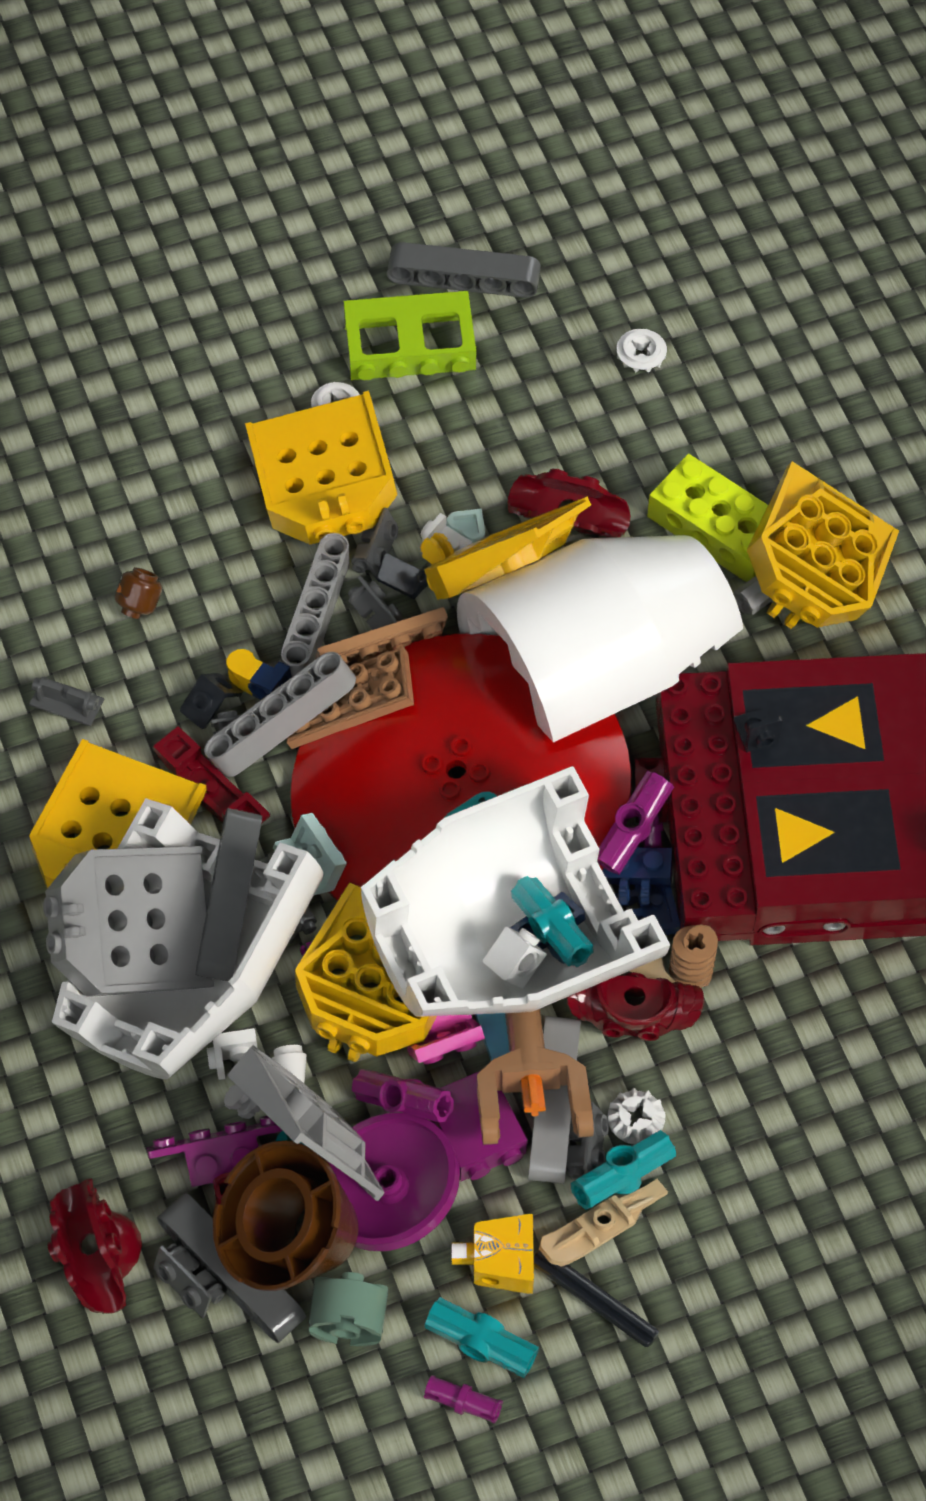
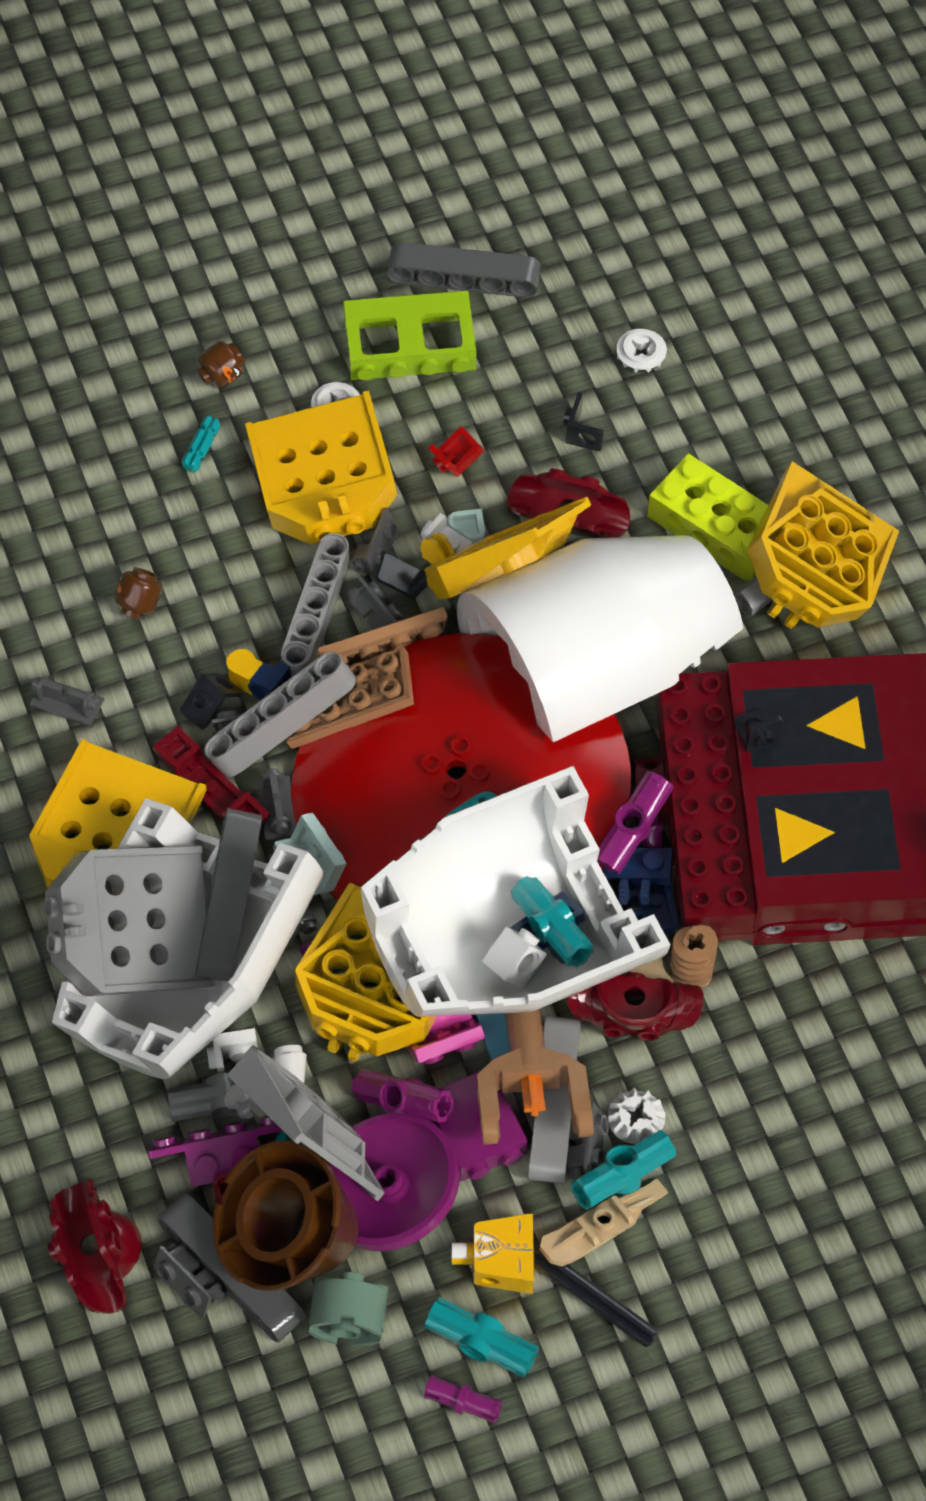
none -> dark grey piece [167,1073,238,1122]
none -> teal axle [182,416,220,473]
none -> reddish brown head [197,341,246,388]
none -> dark grey hinge [256,768,296,841]
none -> red bracket [428,426,485,477]
none -> black bracket [563,392,604,451]

